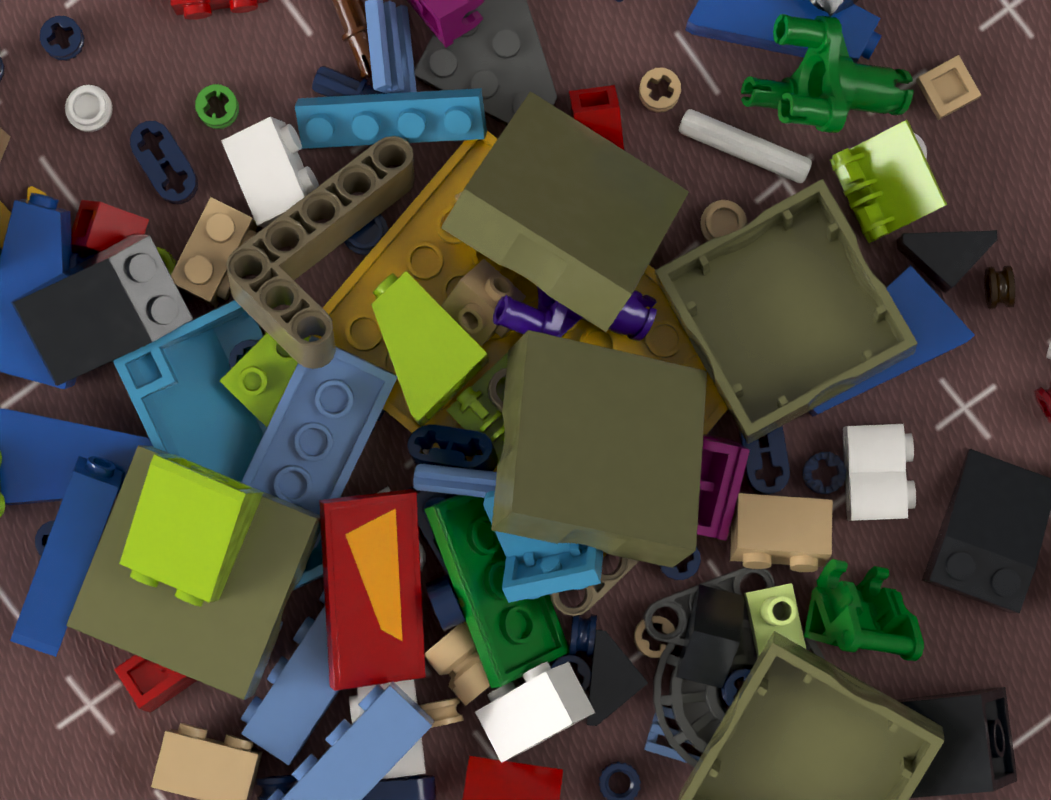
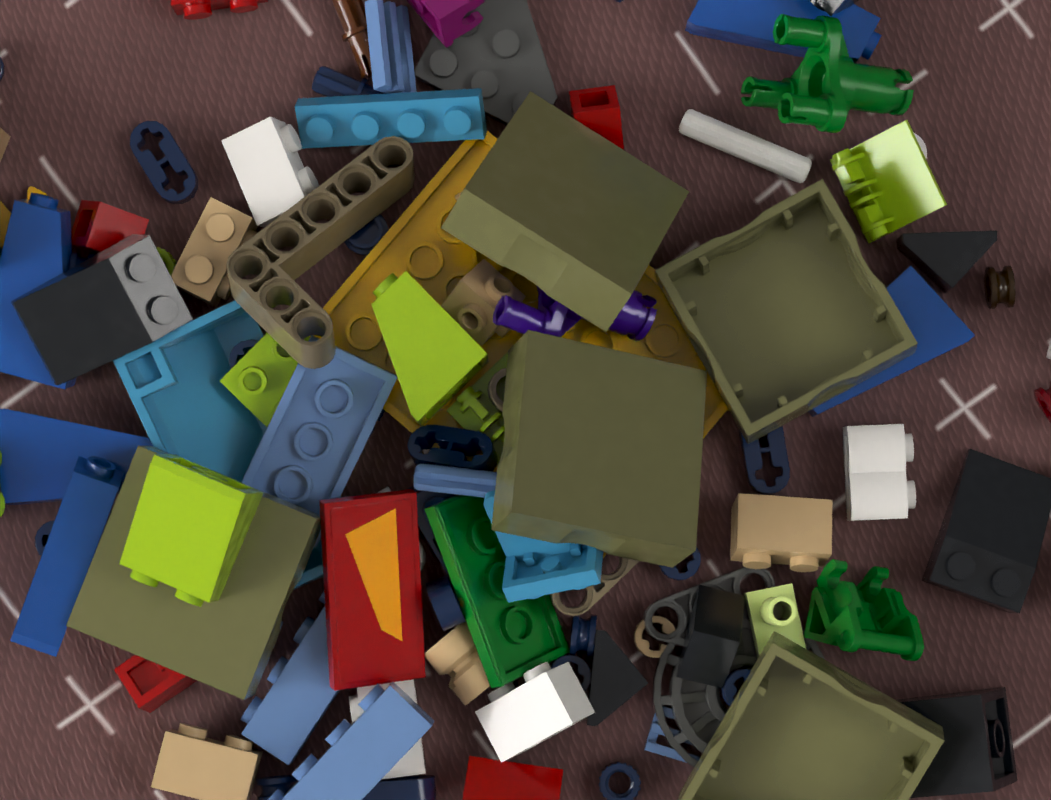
dark blue bush [40,15,85,61] -> none
white plate [65,85,113,132] -> none
bright green bush [195,84,239,129] -> none
tan bush [419,697,464,728] -> none
tan bush [639,68,681,113] -> none
magenta hinge [697,434,750,541] -> none
tan plate [700,200,747,241] -> none
dark blue bush [803,452,846,494] -> none
tan plate [916,55,981,120] -> none

